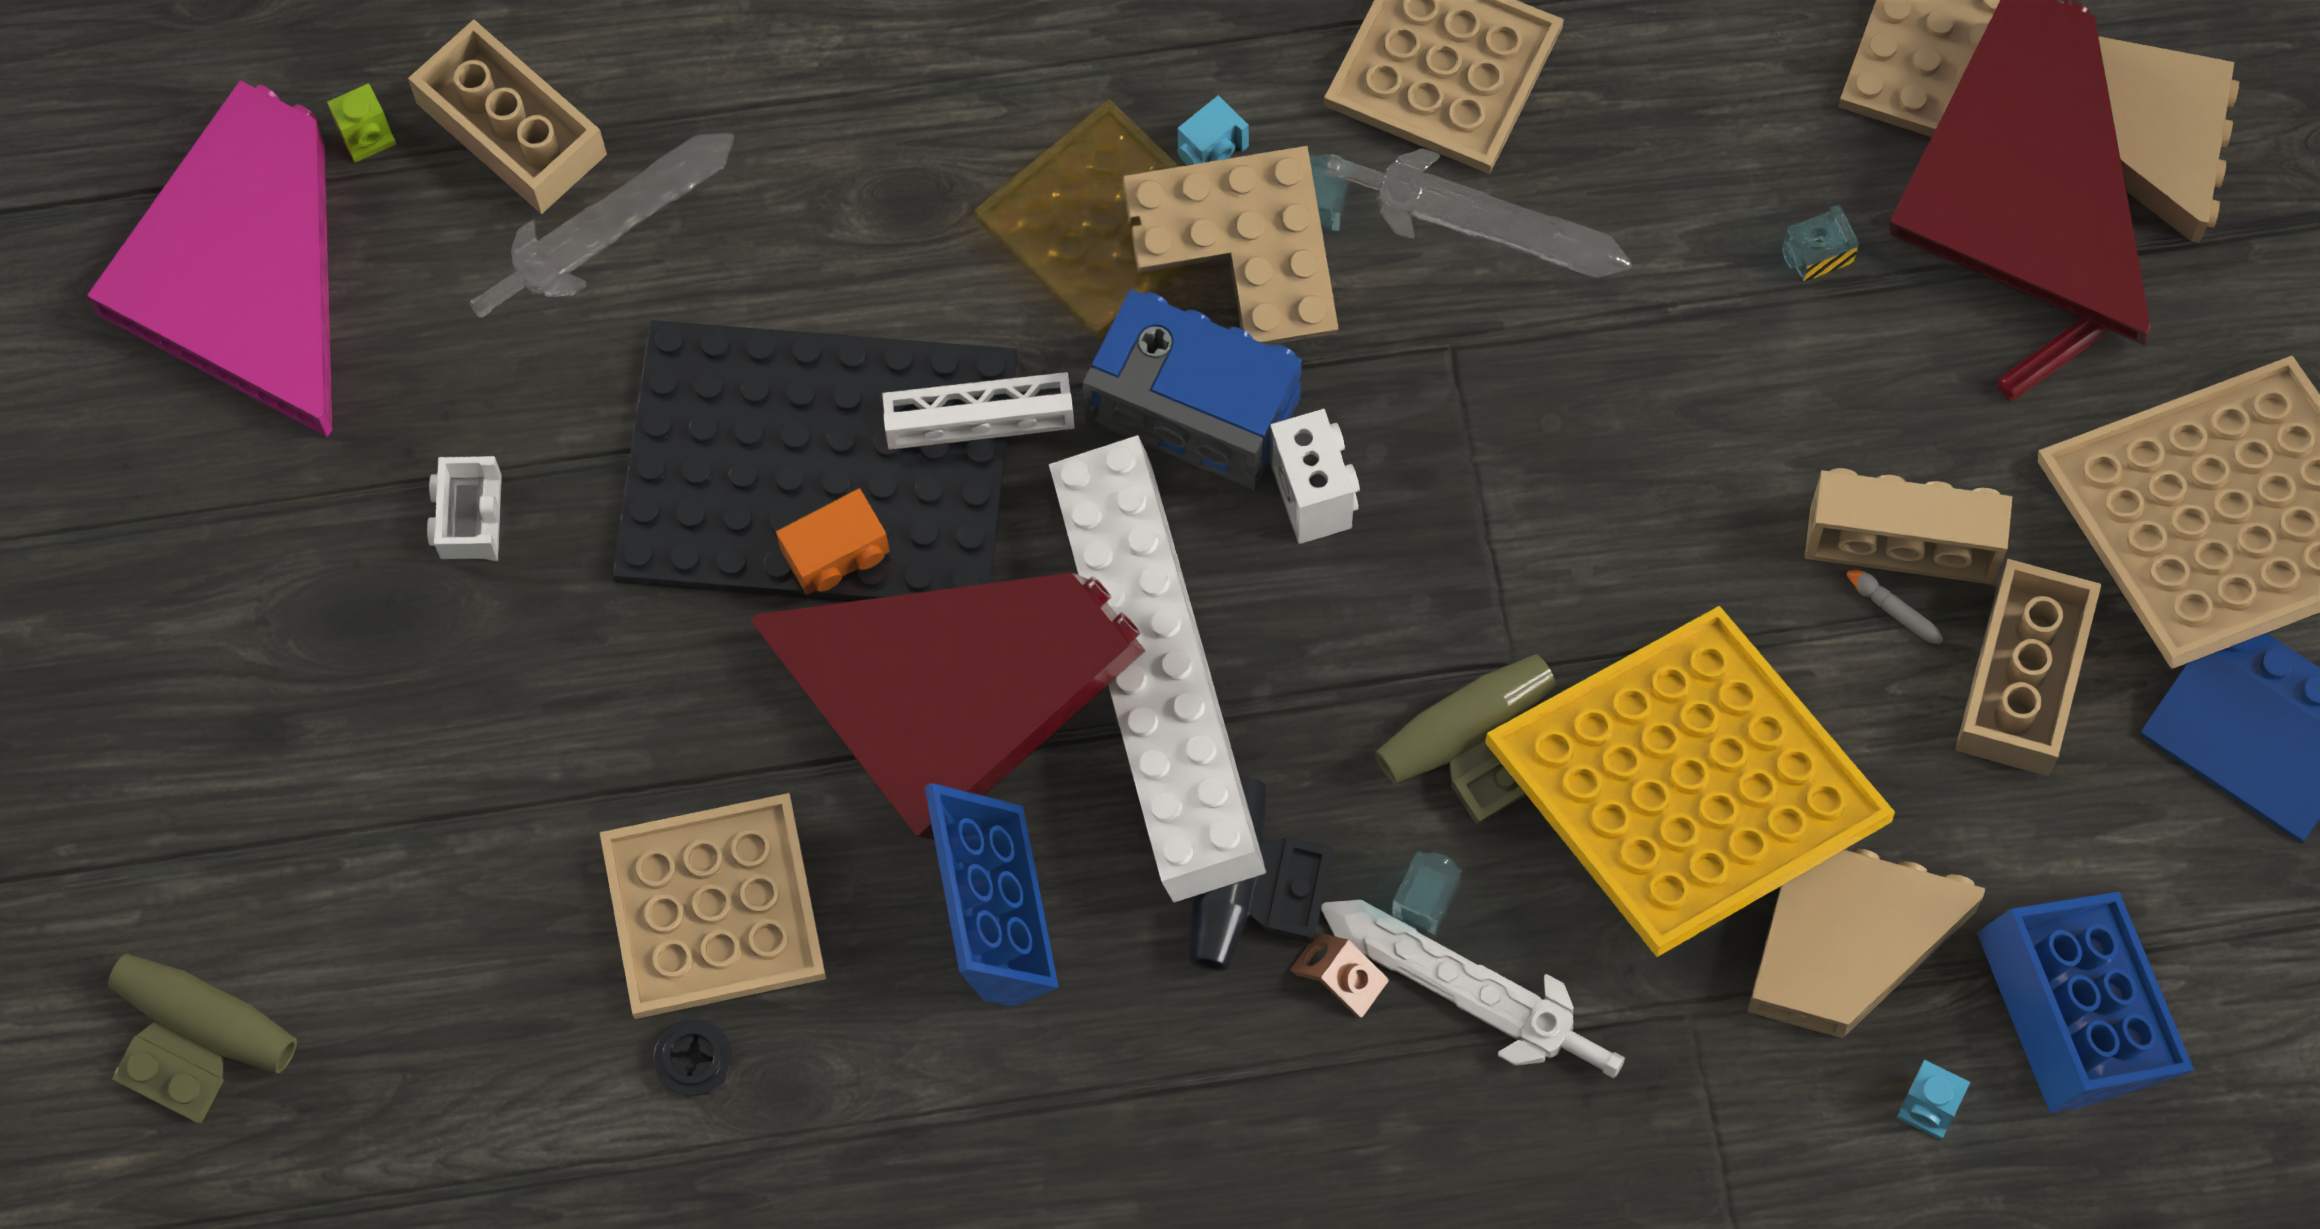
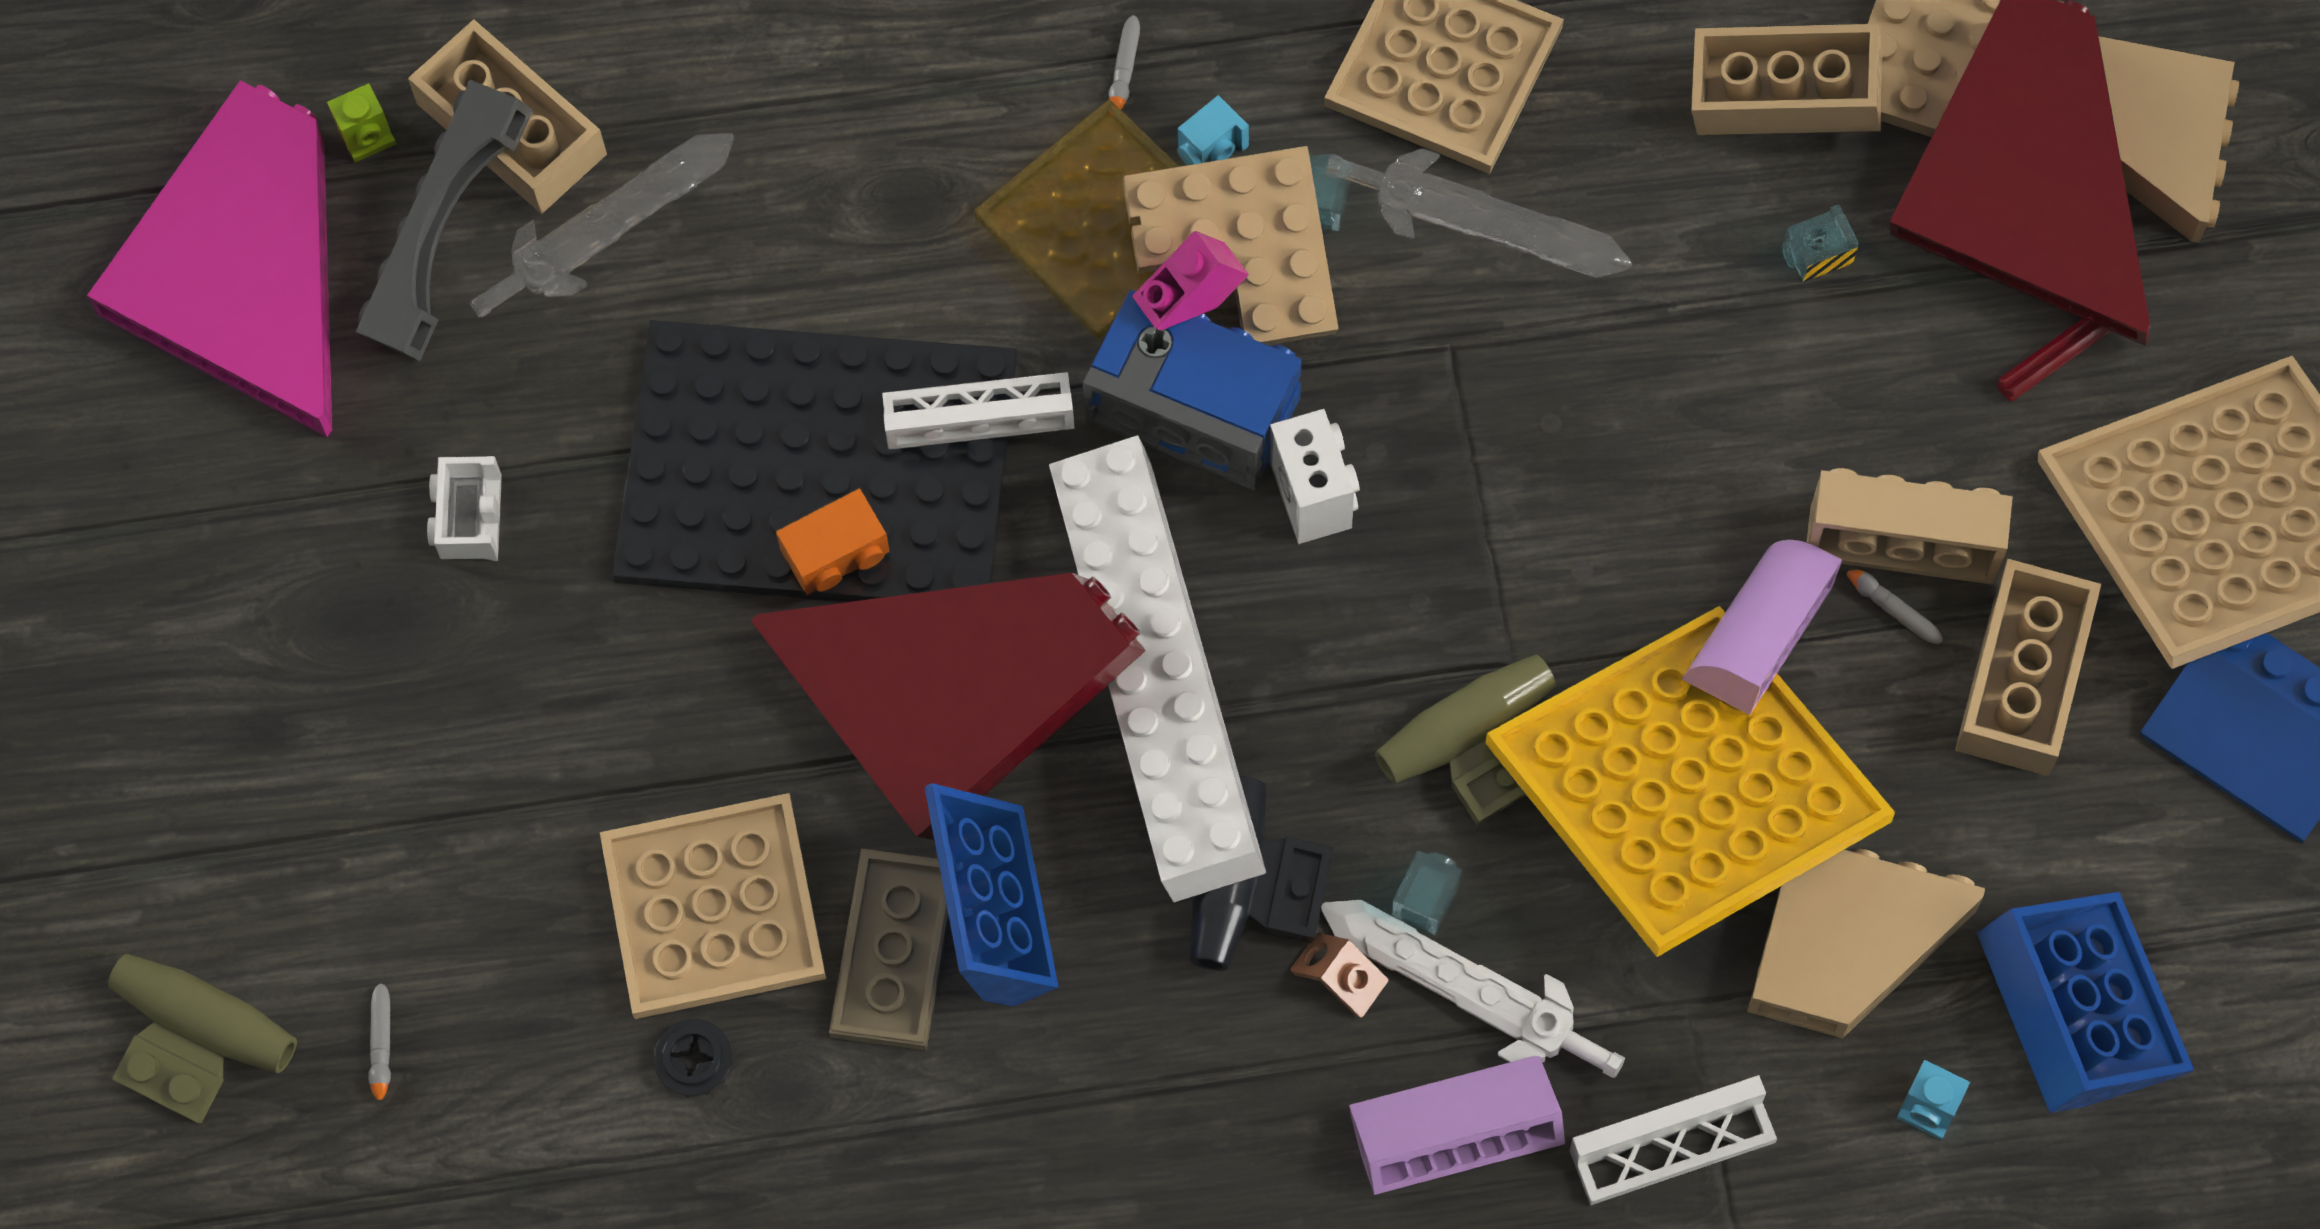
none -> dark grey arch [356,79,533,361]
none -> light grey piece [368,984,391,1100]
none -> dark tan tile [829,849,949,1051]
none -> light grey piece [1109,15,1140,114]
none -> dark pink slope [1132,231,1249,331]
none -> lavender brick [1349,1056,1565,1195]
none -> white fence [1569,1075,1777,1205]
none -> lavender brick [1682,540,1842,715]
none -> tan brick [1692,24,1883,135]

